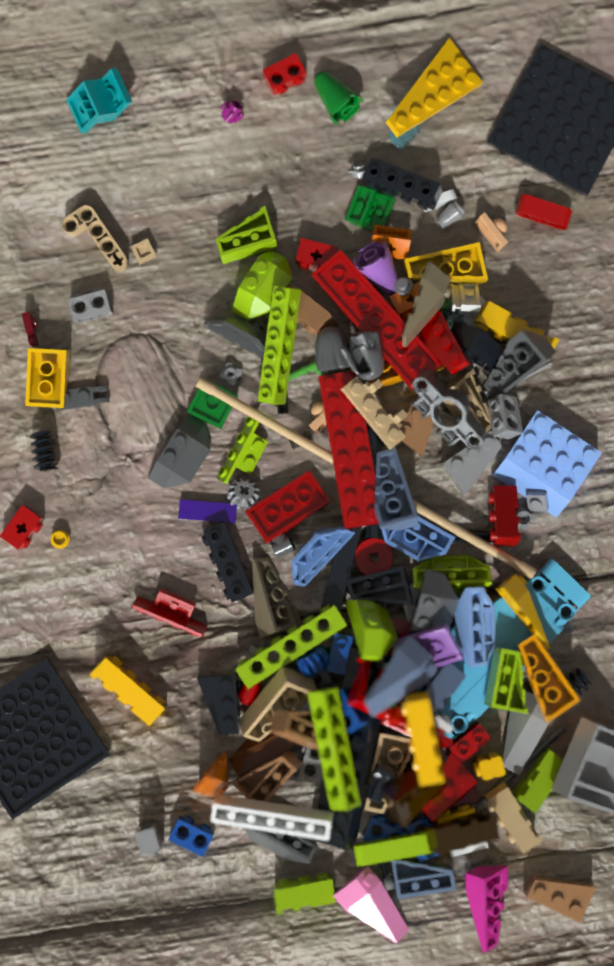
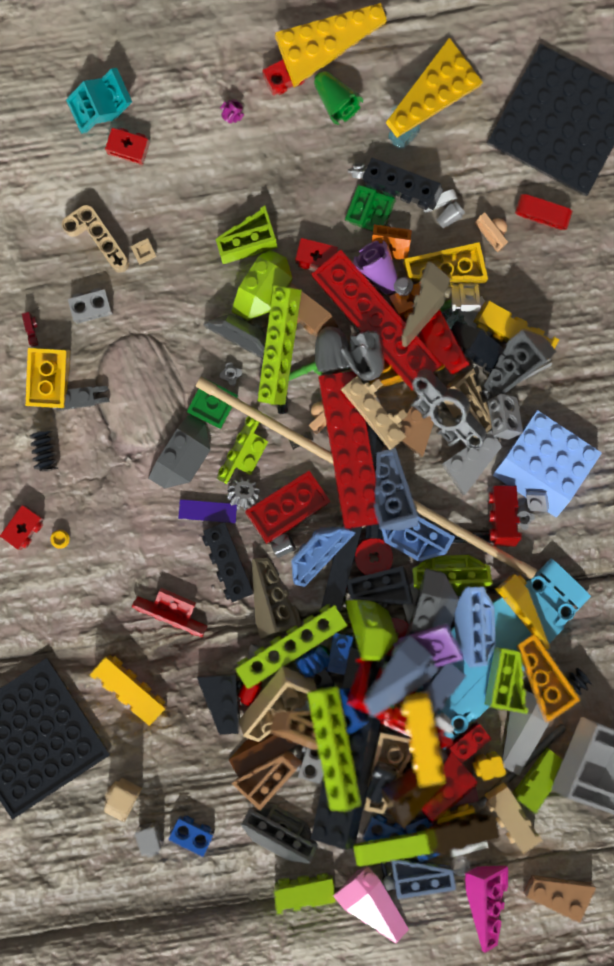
orange wedge [193,750,229,797] -> none
white brick [211,794,333,841] -> none
none -> tan wedge [104,778,142,823]
none -> red brick [105,127,150,165]
none -> yellow wing [275,3,387,88]

